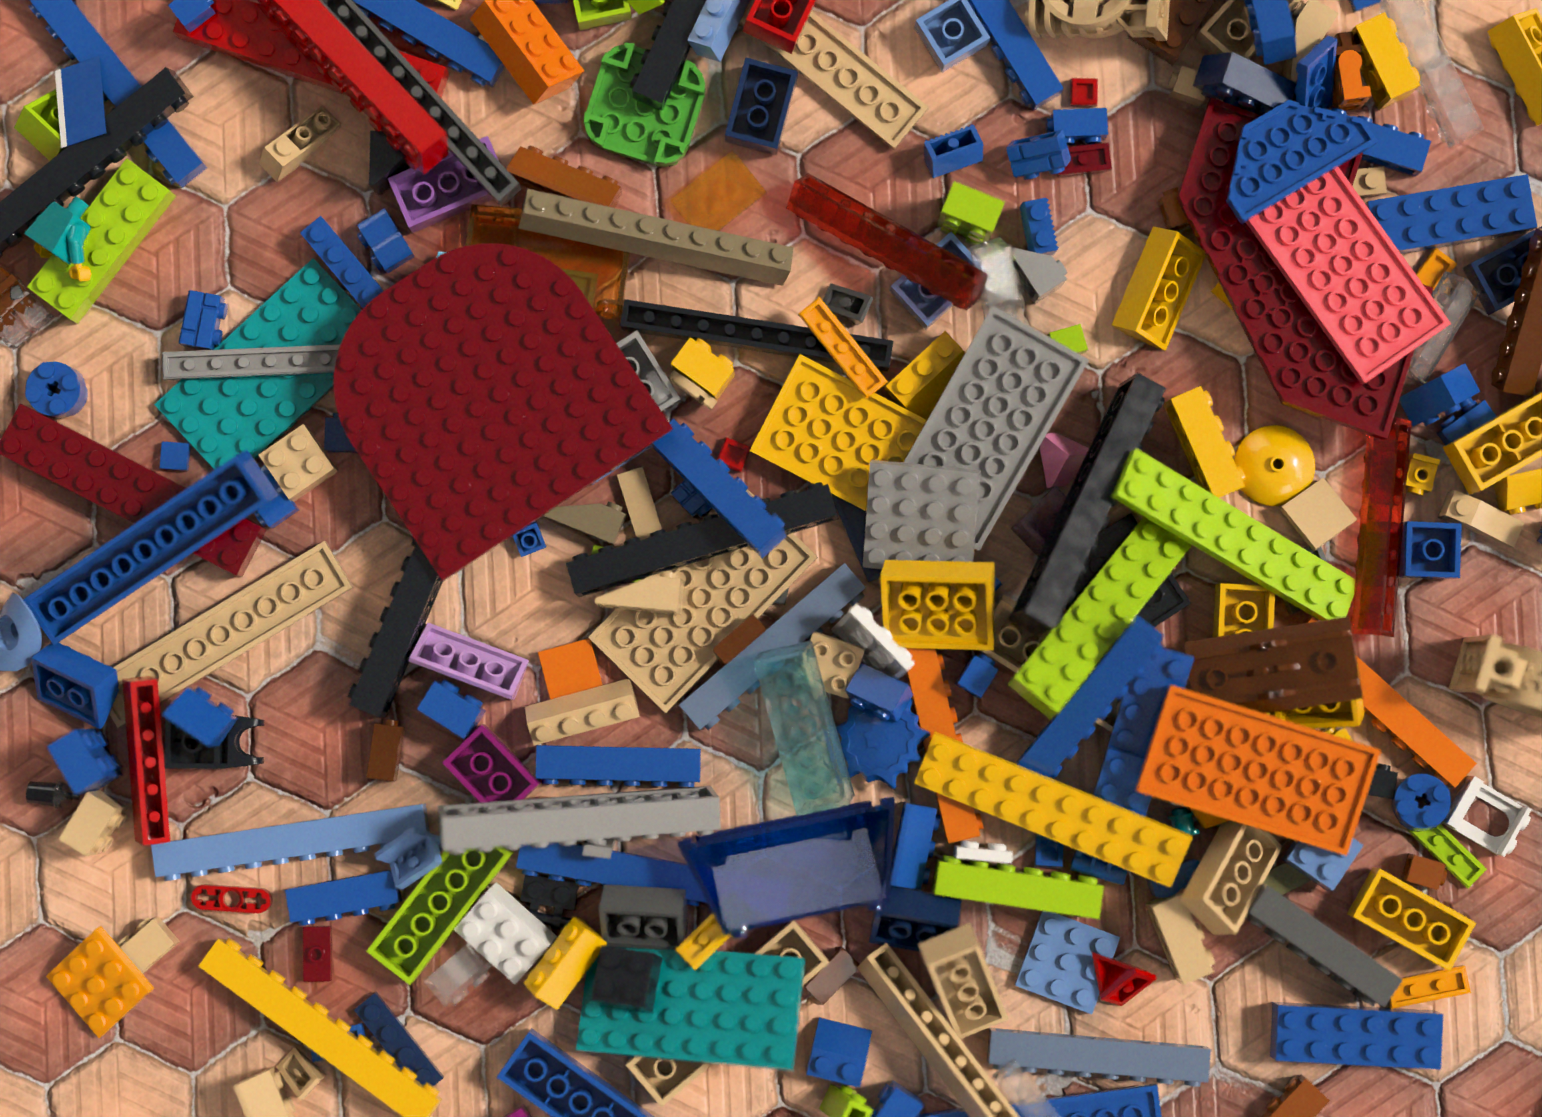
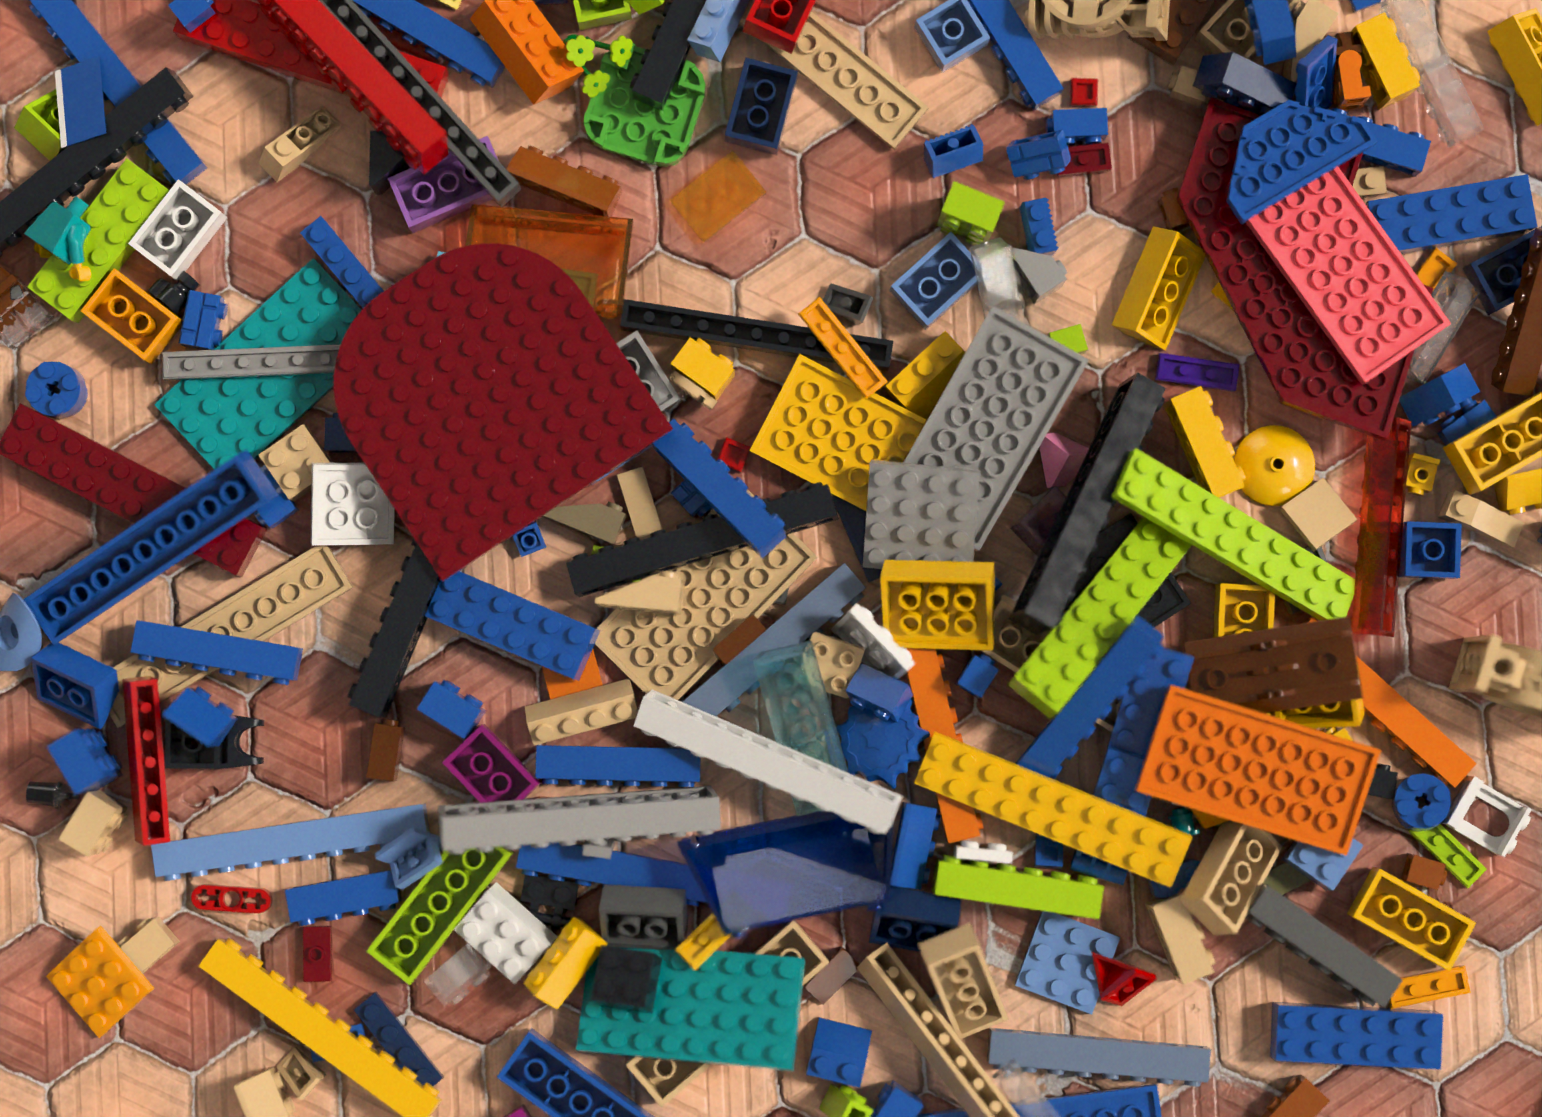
blue tile [160,441,191,471] -> none
blue brick [357,208,415,273] -> none
lavender slope [409,623,529,700] -> none
dark tan brick [518,189,794,286] -> none
clear red brick [786,173,989,310] -> none
none -> light orange brick [81,268,183,364]
none -> white brick [128,179,227,281]
none -> blue brick [130,620,303,685]
none -> black piece [148,271,200,315]
none -> white plate [311,463,395,545]
none -> blue brick [425,571,600,681]
none -> lime plant [563,34,633,98]
none -> white brick [634,690,903,834]
none -> dark purple tile [1155,353,1240,392]

